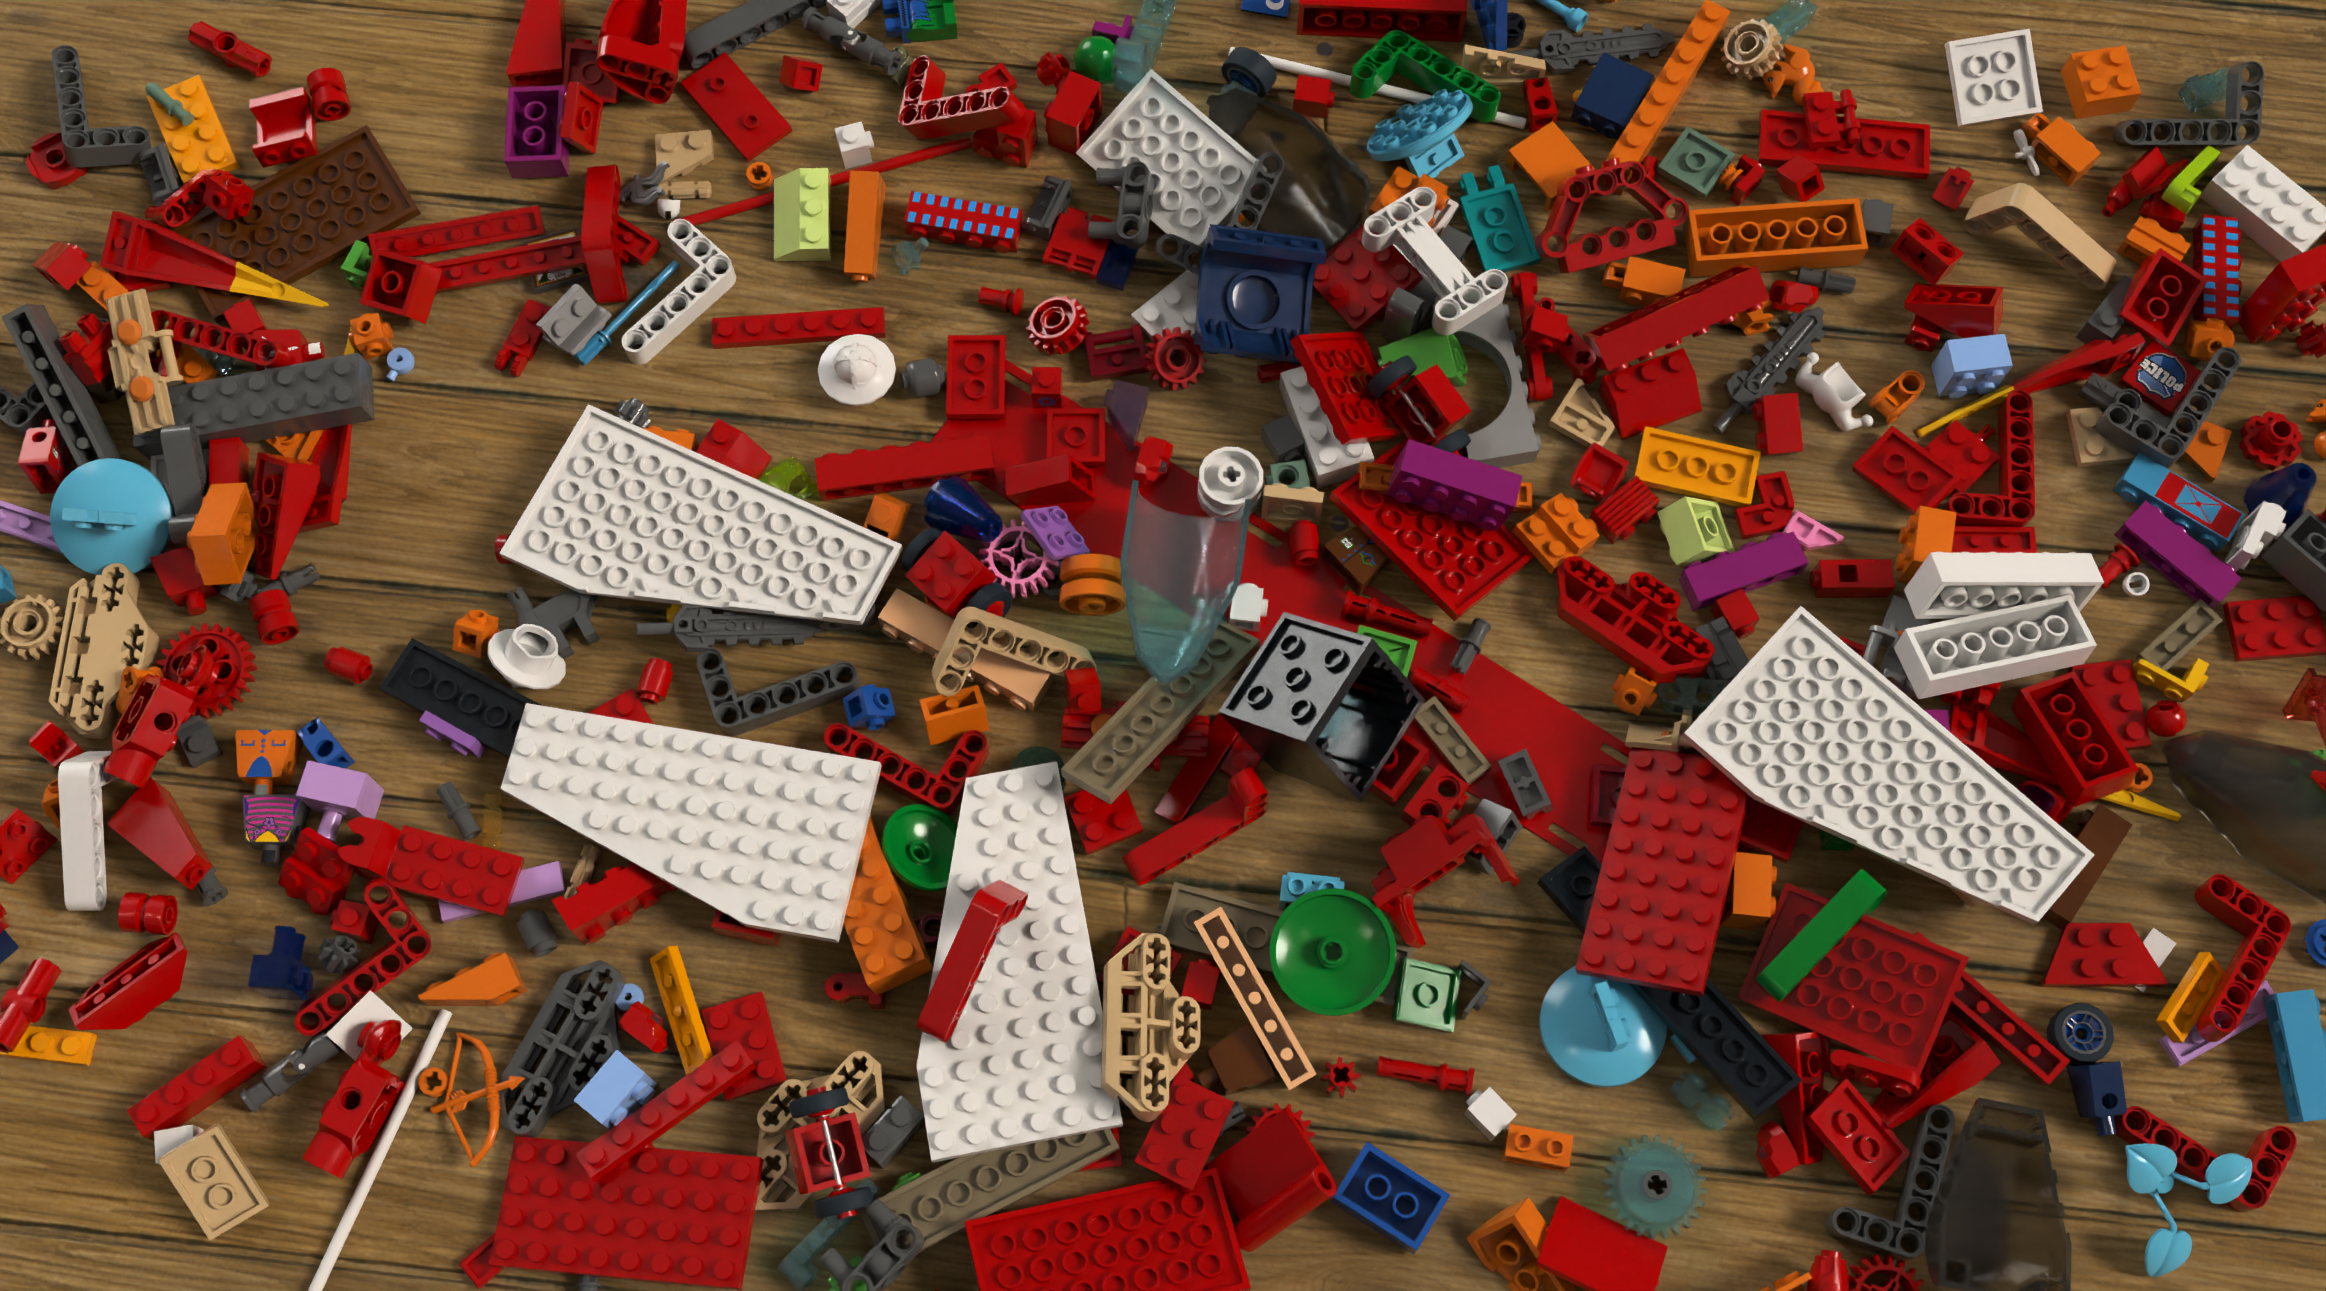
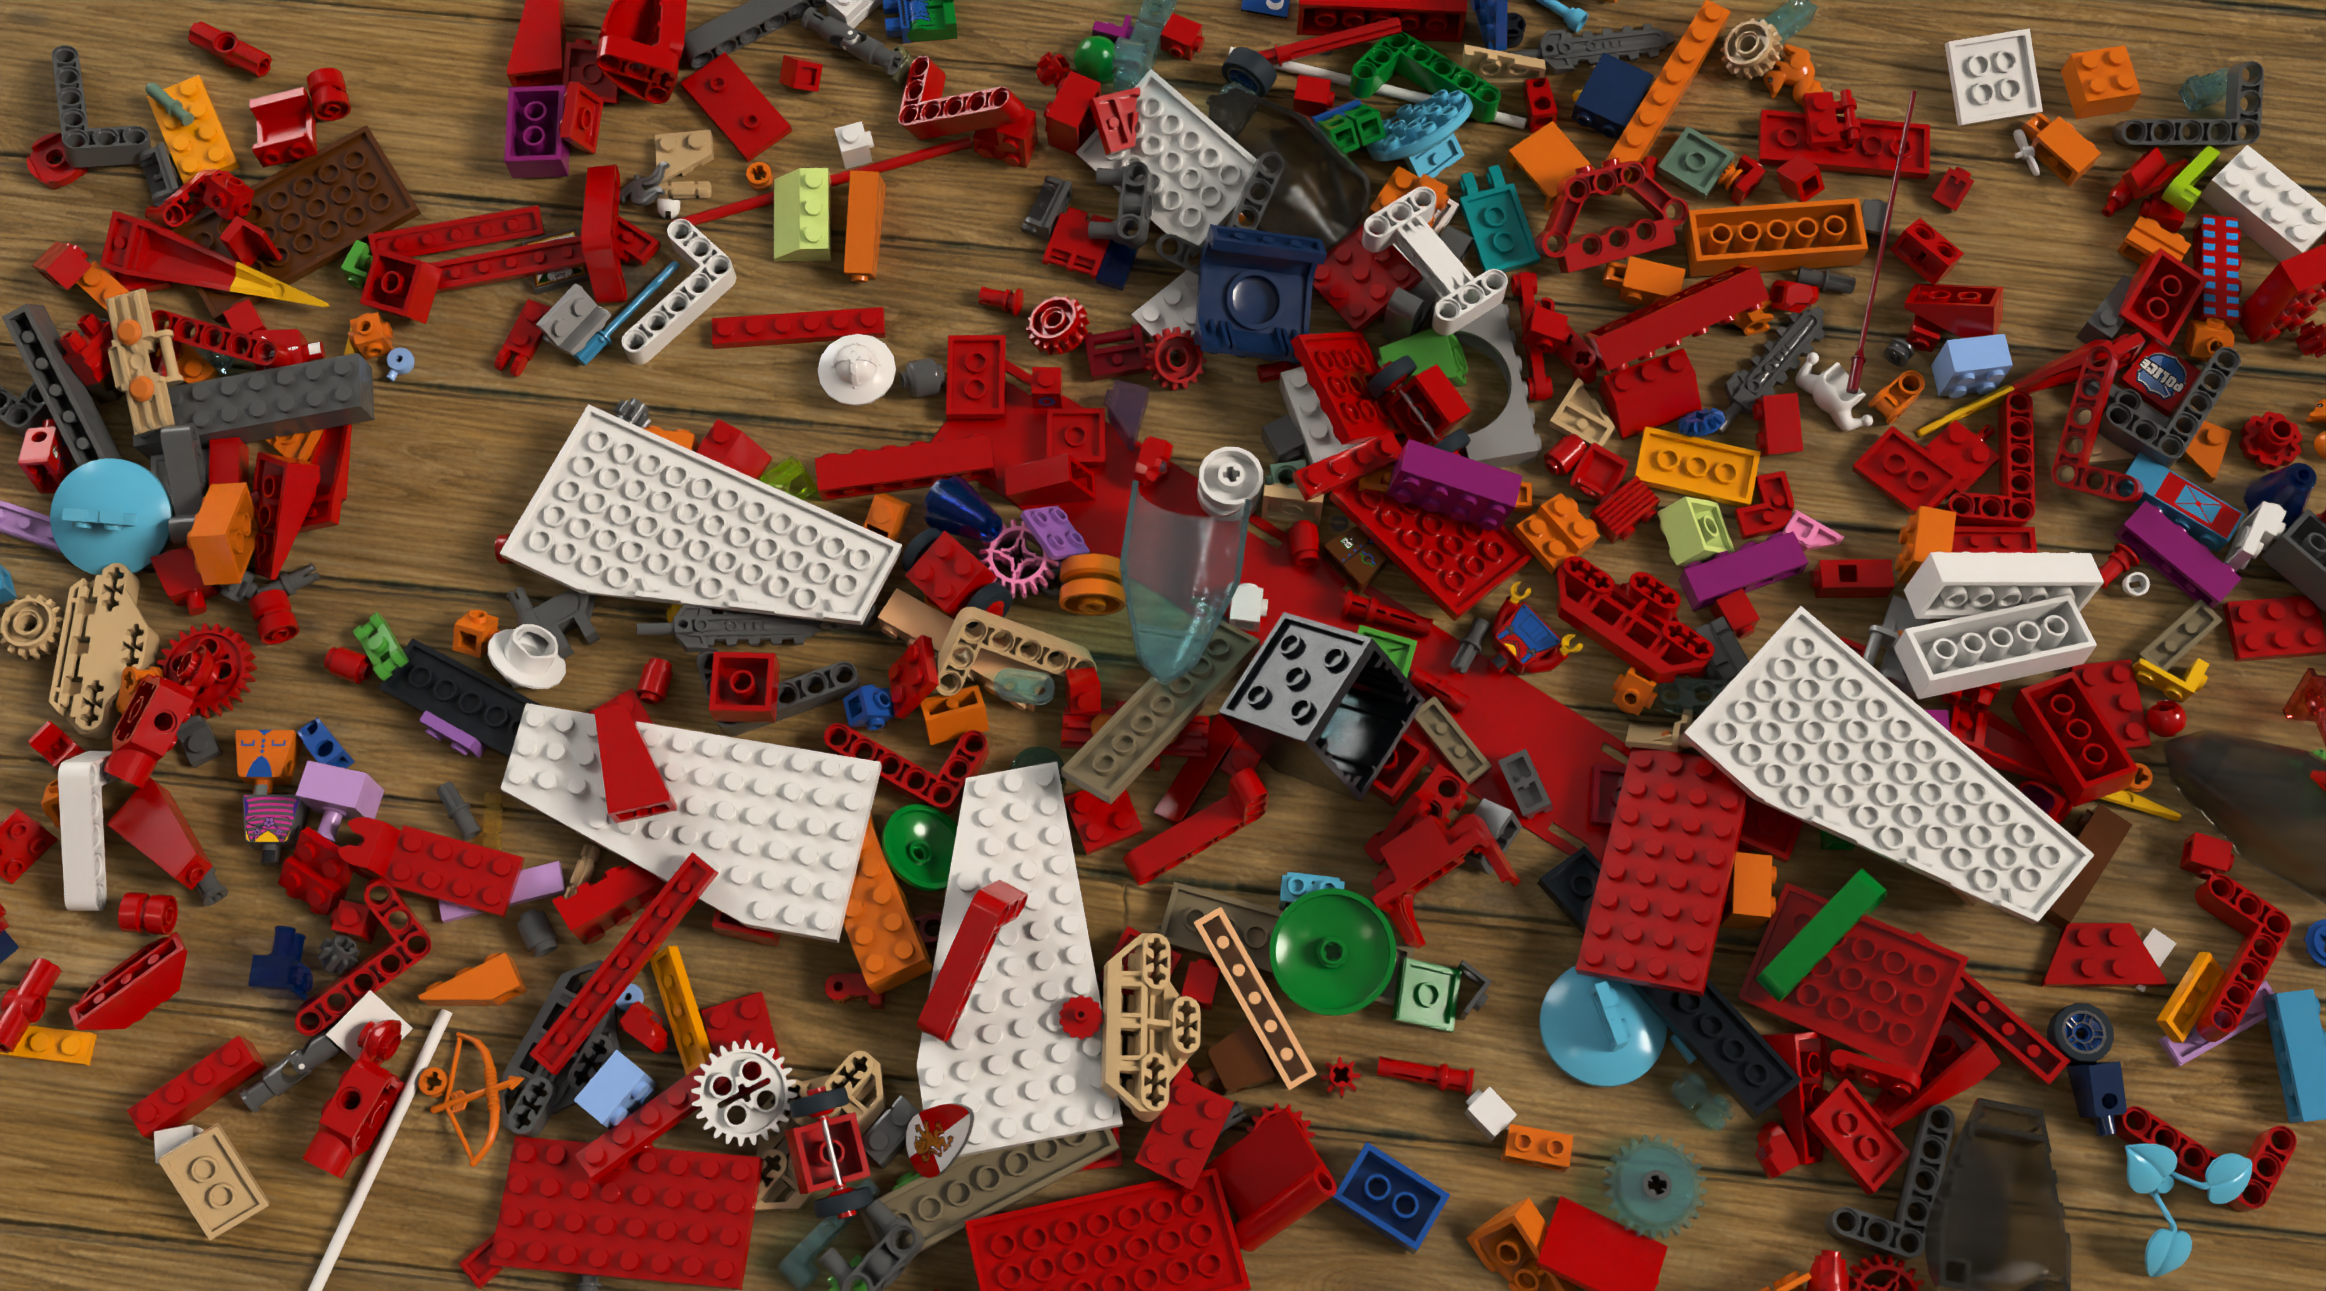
clear light blue piece [891,237,929,276] -> none
red brick [904,191,1024,253] -> none
red plate [966,62,1017,93] -> none
tan beam [1962,183,2117,291] -> none
none -> red panel [219,215,282,267]
none -> bright green plate [353,612,409,681]
none -> red plate [529,852,719,1075]
none -> red slope [594,703,677,823]
none -> white gear [691,1040,797,1146]
none -> red brick [709,652,780,723]
none -> red plate [888,635,939,719]
none -> shield [906,1103,974,1179]
none -> clear light blue plate [994,668,1055,705]
none -> red piece [1059,995,1103,1040]
none -> red wing [1088,87,1141,155]
none -> red brick [1160,13,1205,61]
none -> red axle [1258,17,1402,67]
none -> red plate [1291,431,1403,501]
none -> green hips [1312,99,1386,156]
none -> red plate [1363,787,1436,865]
none -> torso [1488,581,1583,675]
none -> red brick [1544,433,1587,476]
none -> blue gear [1678,408,1725,437]
none -> dark red piece [1846,91,1917,394]
none -> dark grey bush [1884,338,1914,367]
none -> red beam [2051,345,2144,503]
none -> red brick [2179,832,2234,880]

